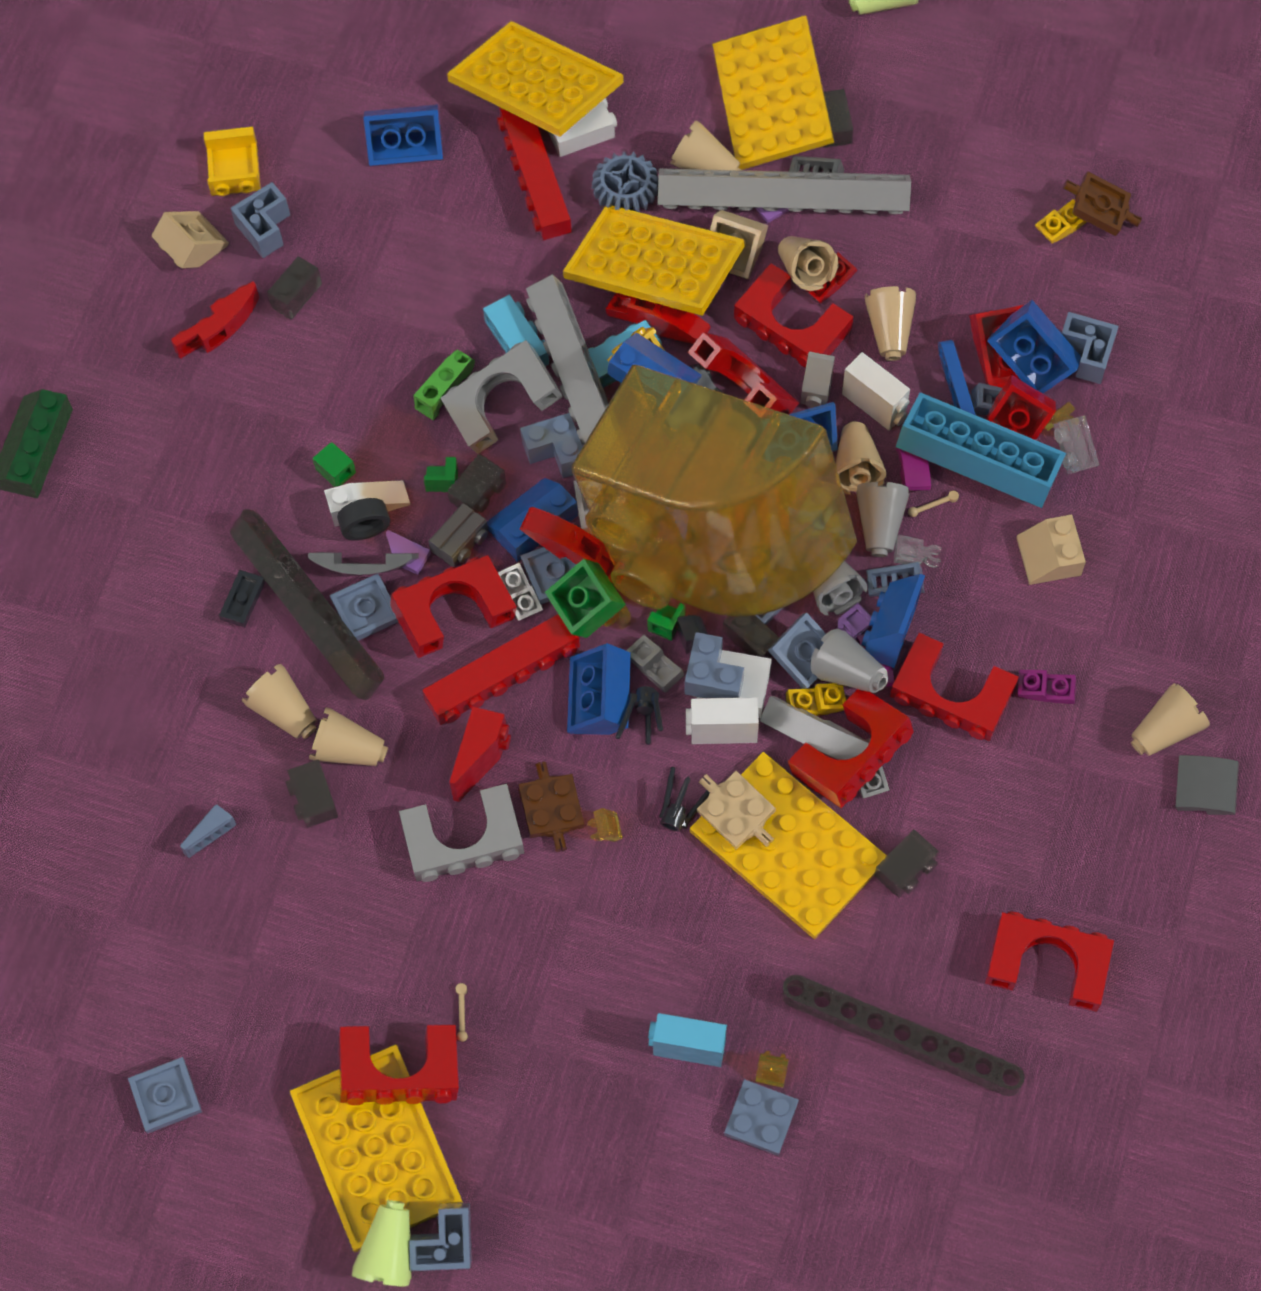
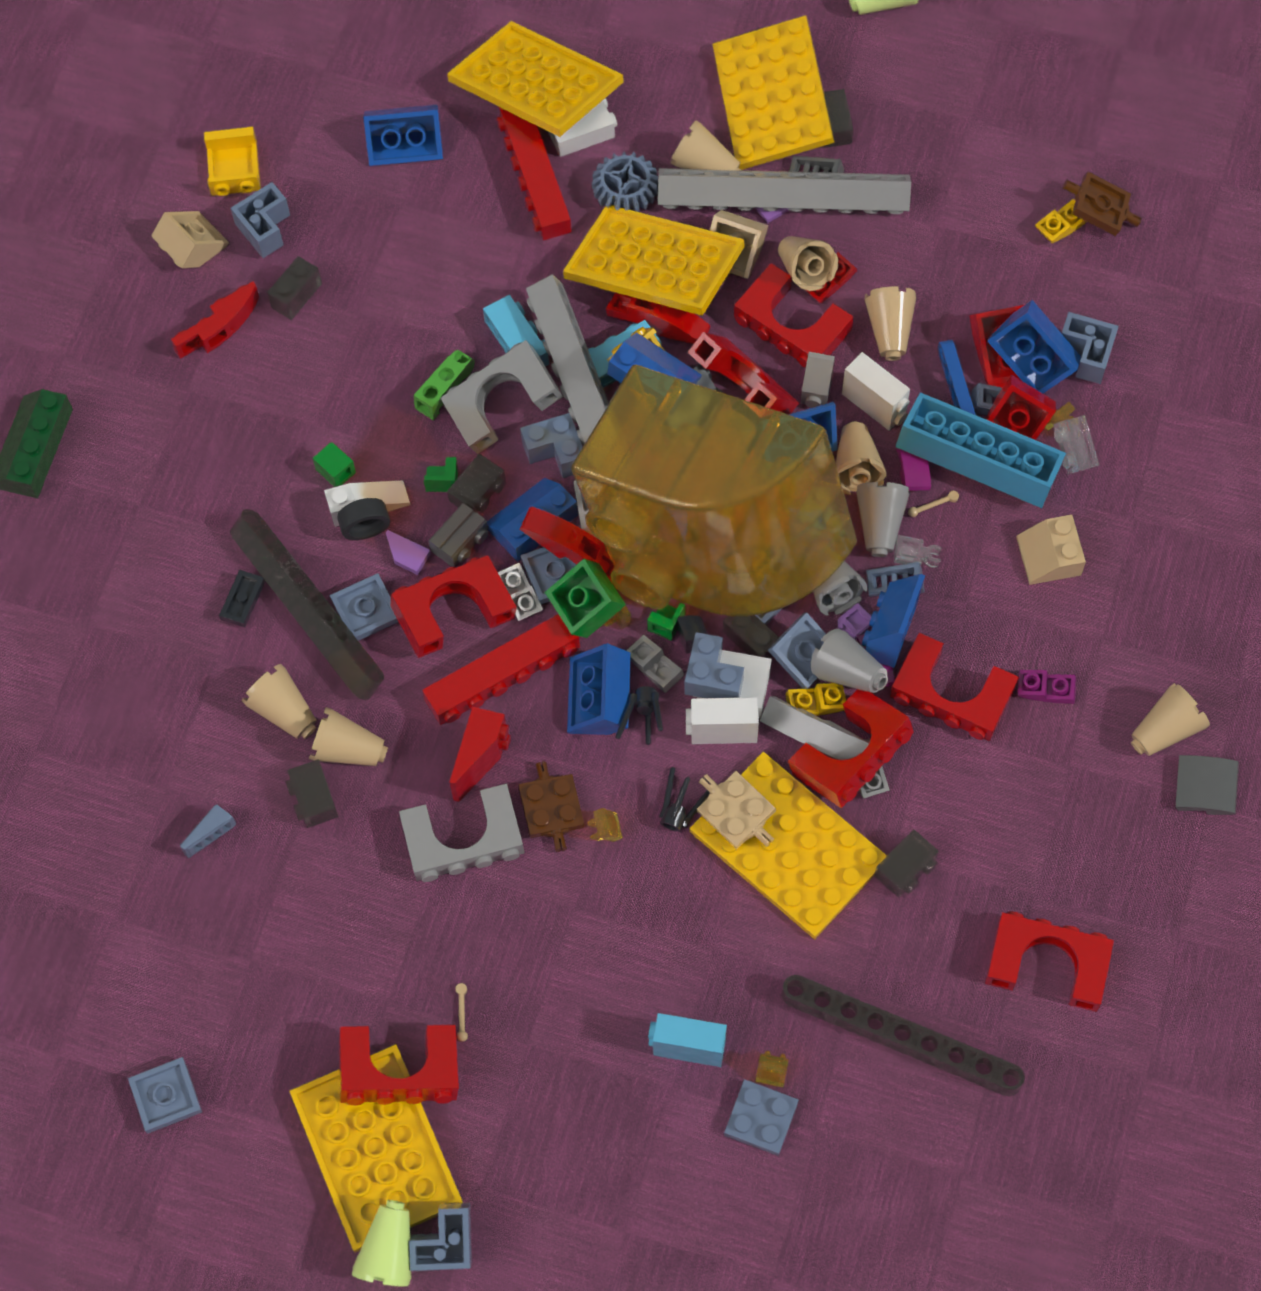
dark grey slope [308,552,419,575] -> none

